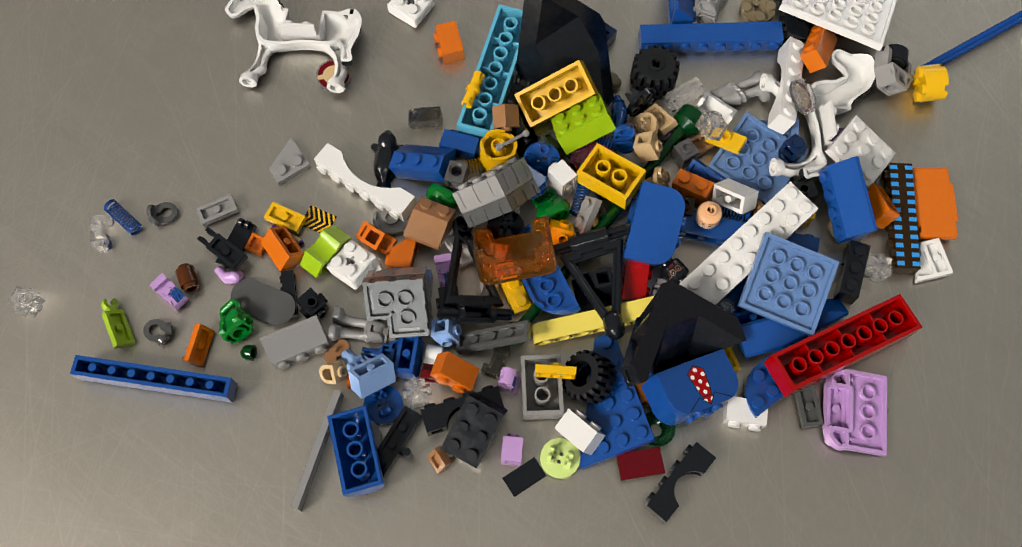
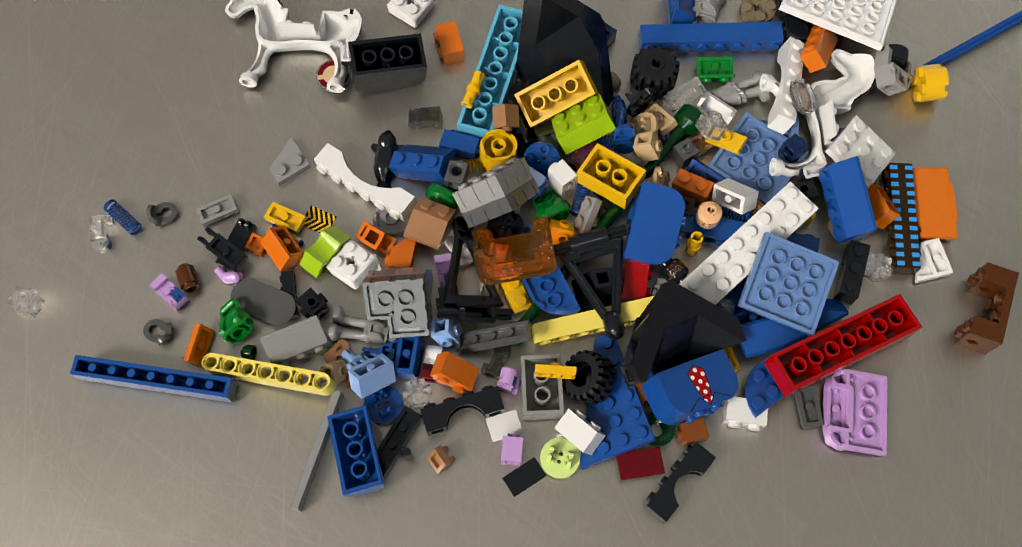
lime plate [100,298,135,349] -> none
black brick [440,391,508,468] -> none
light grey hinge [495,130,530,151] -> none
none -> light yellow beam [202,353,336,396]
none -> black brick [348,33,427,92]
none -> white sticker [486,410,523,442]
none -> dark orange brick [676,418,710,447]
none -> yellow pin [685,231,704,257]
none -> green bracket [696,57,735,83]
none -> reddish brown plate [954,262,1019,355]

